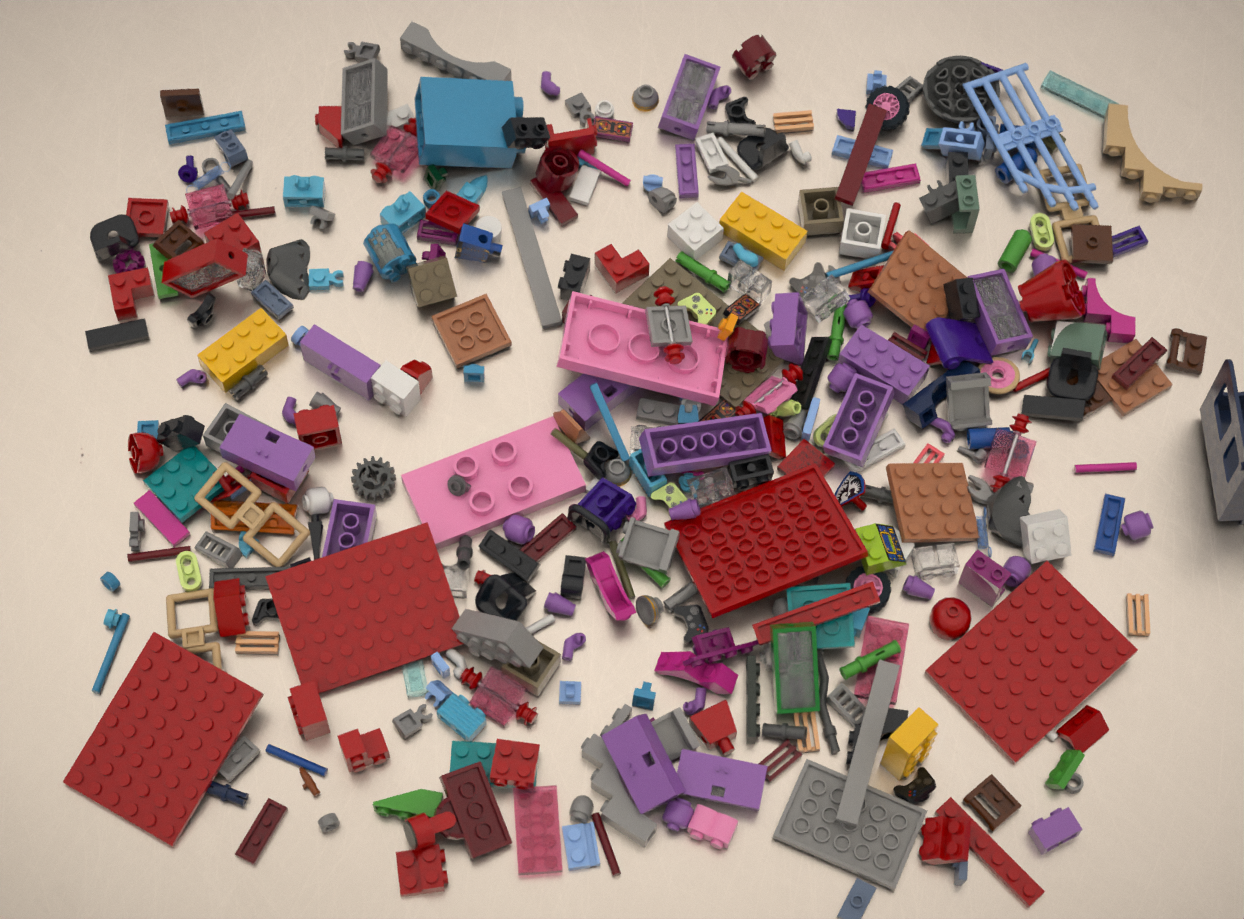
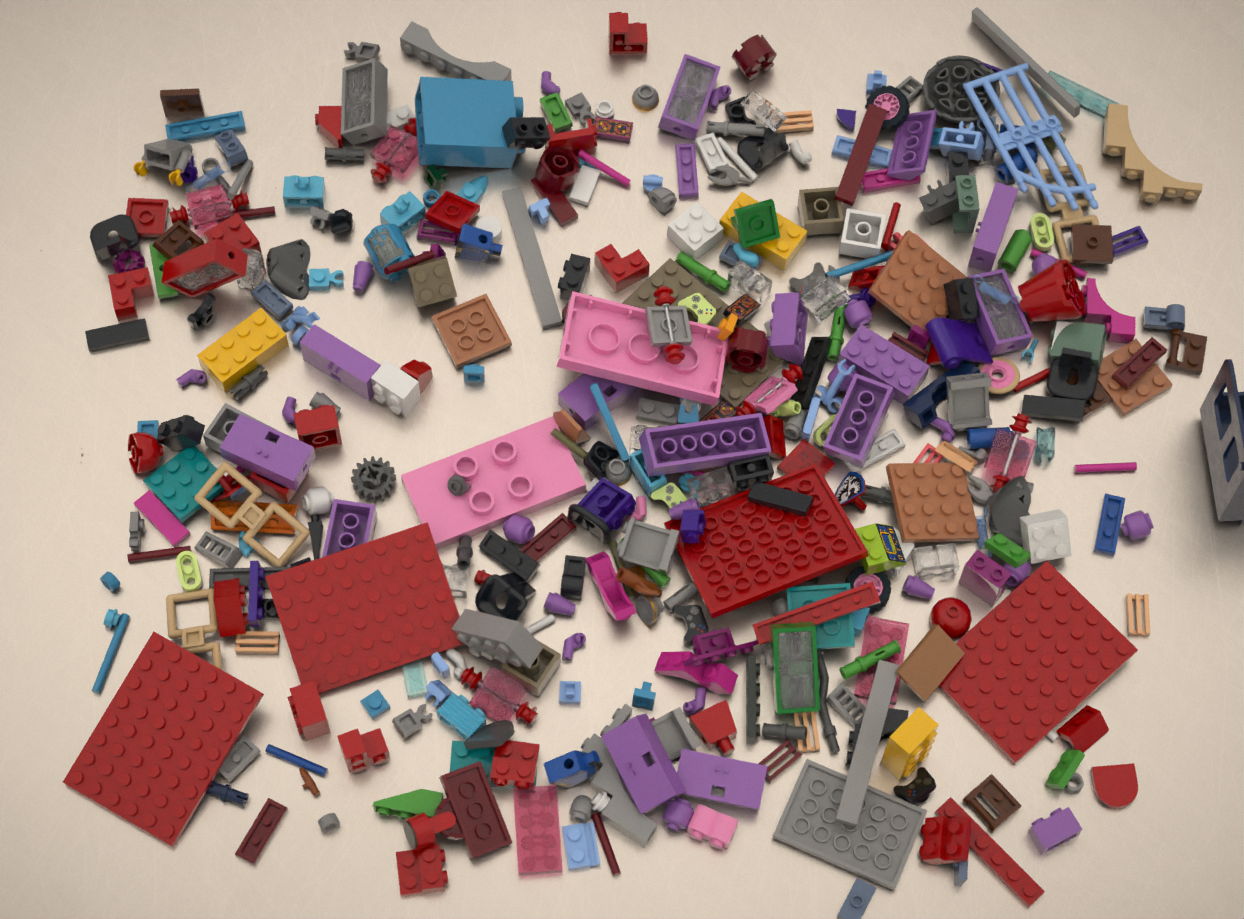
none -> light grey torso [133,139,193,186]
none -> dark purple plate [248,561,265,628]
none -> light blue bar [280,306,320,331]
none -> black piece [330,208,353,234]
none -> dark azure plate [360,689,391,720]
none -> dark red bar [384,250,435,275]
none -> dark grey tile [464,720,515,749]
none -> bright green plate [540,92,573,133]
none -> blue torso [543,750,600,788]
none -> white plate [591,791,610,812]
none -> red brick [608,12,648,54]
none -> dark orange plant [616,566,662,598]
none -> dark purple brick [680,510,706,544]
none -> green bracket [730,199,780,248]
none -> clear piece [740,89,787,132]
none -> black tile [747,481,814,517]
none -> light blue bar [813,359,855,413]
none -> medium lavender slope [887,110,937,180]
none -> medium nougat tile [895,624,965,701]
none -> light nougat tile [935,441,978,472]
none -> medium lavender brick [968,182,1019,272]
none -> light grey tile [972,7,1080,118]
none -> light blue piece [973,275,1021,305]
none -> bright green plate [984,533,1031,569]
none -> clear light blue piece [1035,426,1055,462]
none -> red tile [1090,763,1138,809]
none -> sand blue plate [1143,304,1185,331]

